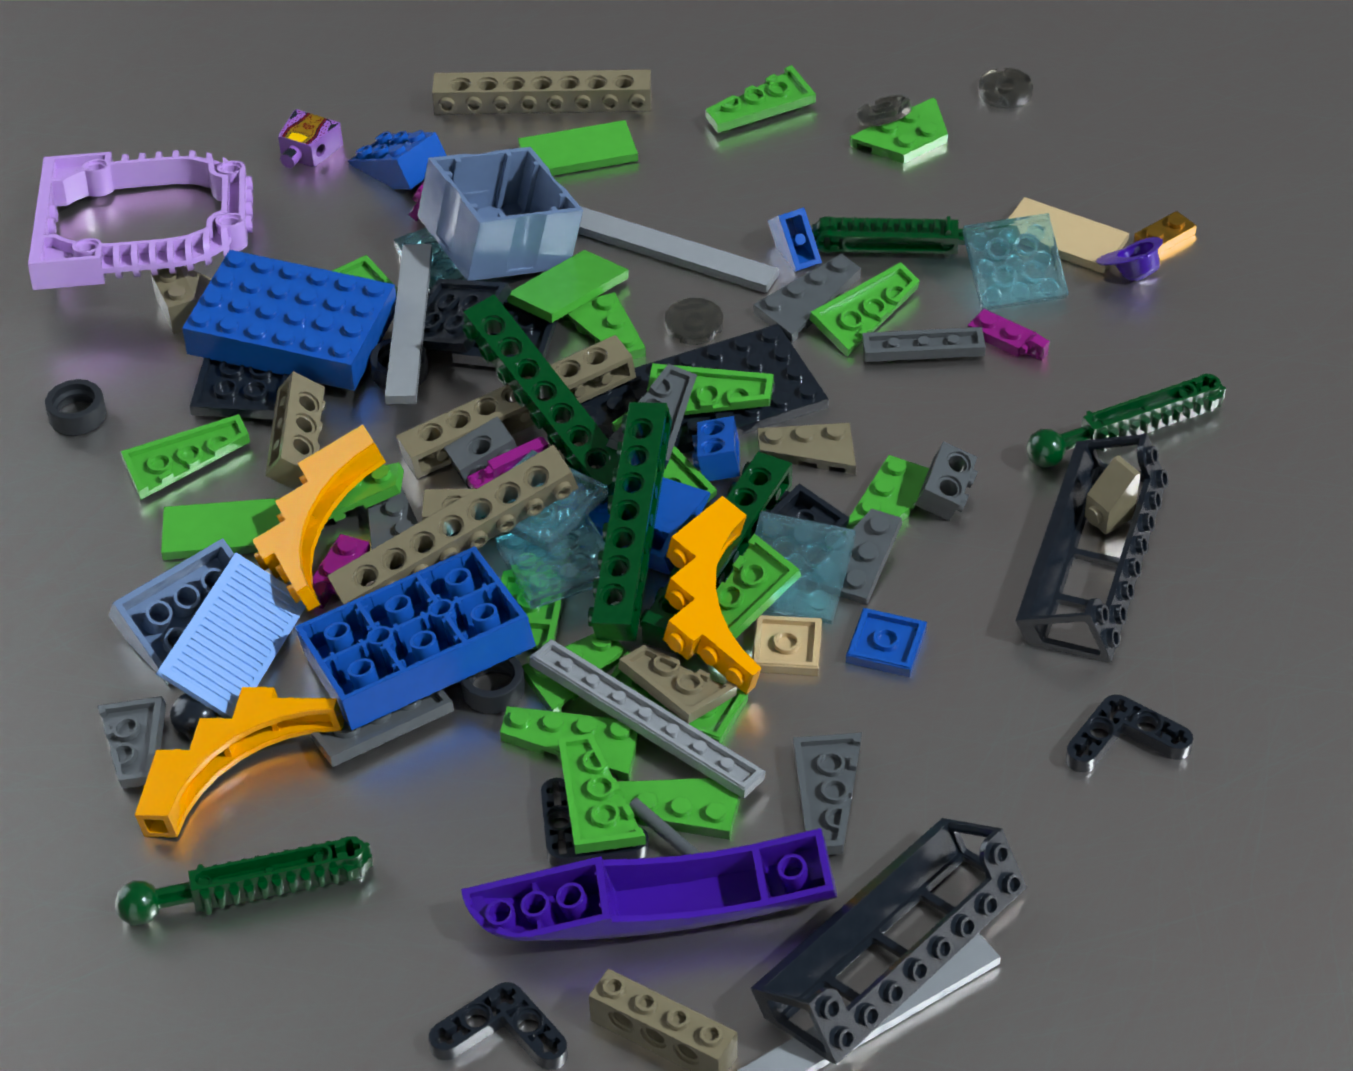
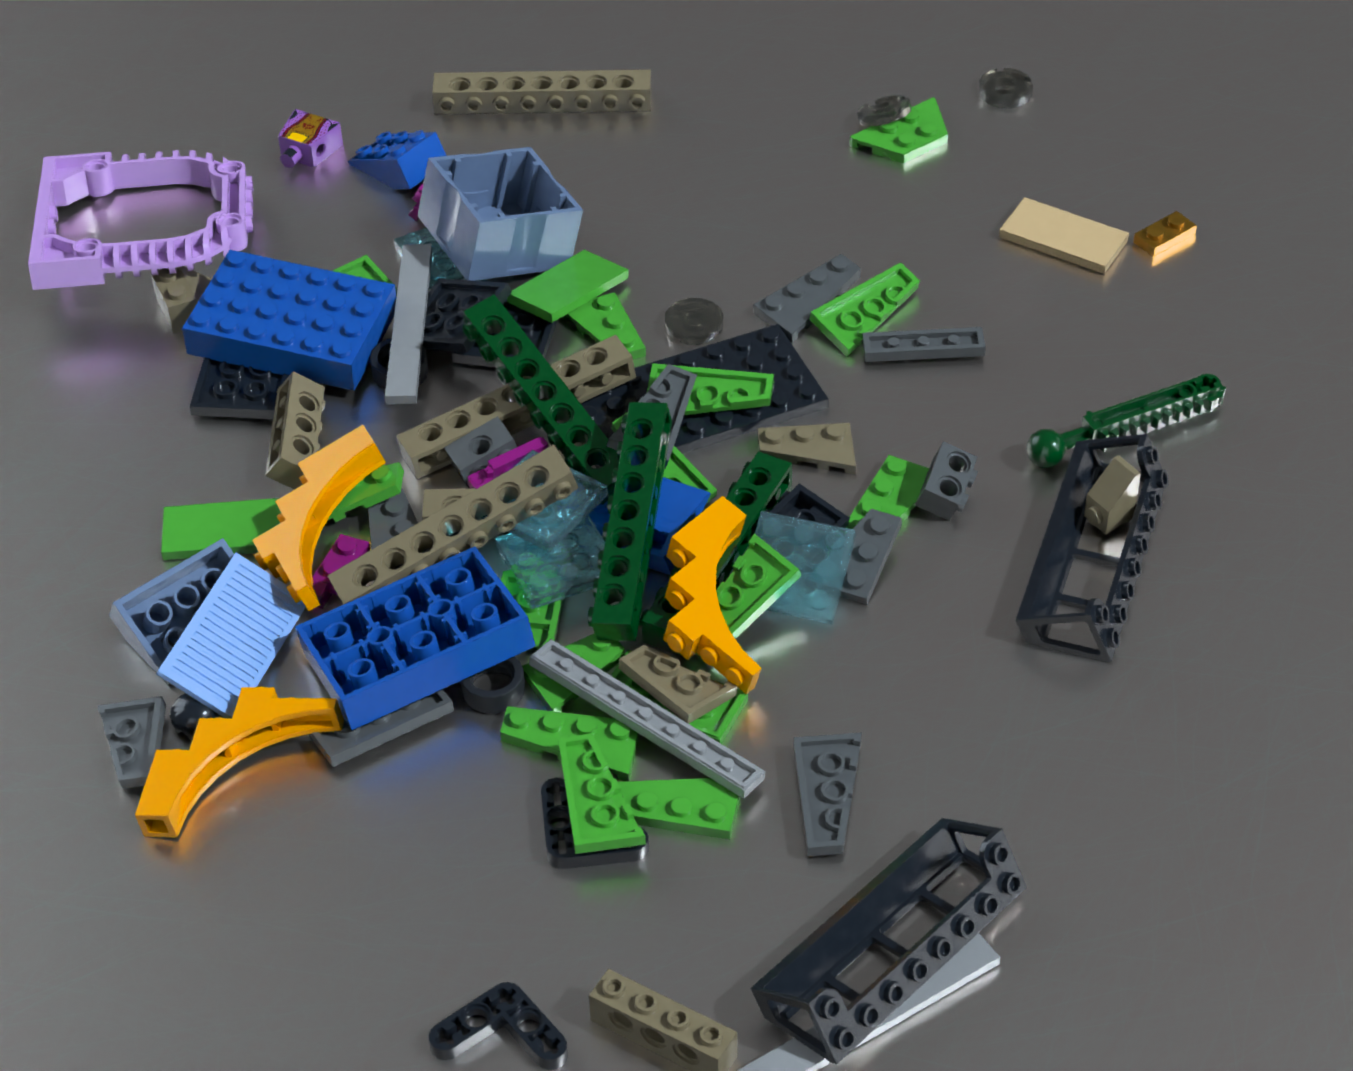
black tyre [45,379,107,435] -> none
dark green gear [115,836,373,925] -> none
bright green wing [121,414,250,500] -> none
dark purple slope [461,828,837,941] -> none
bright green tile [518,120,638,176] -> none
light grey tile [578,206,779,293] -> none
dark grey bar [629,797,701,855] -> none
blue brick [692,416,740,481] -> none
bright green wing [706,65,816,133] -> none
tan tile [752,615,822,676] -> none
blue slope [767,208,822,272] -> none
dark green gear [811,216,1020,258] -> none
blue tile [846,608,927,677] -> none
clear light blue plate [962,213,1069,311] -> none
magenta hinge [967,309,1050,361] -> none
black beam [1066,694,1193,772] -> none
dark purple piece [1096,237,1163,281] -> none

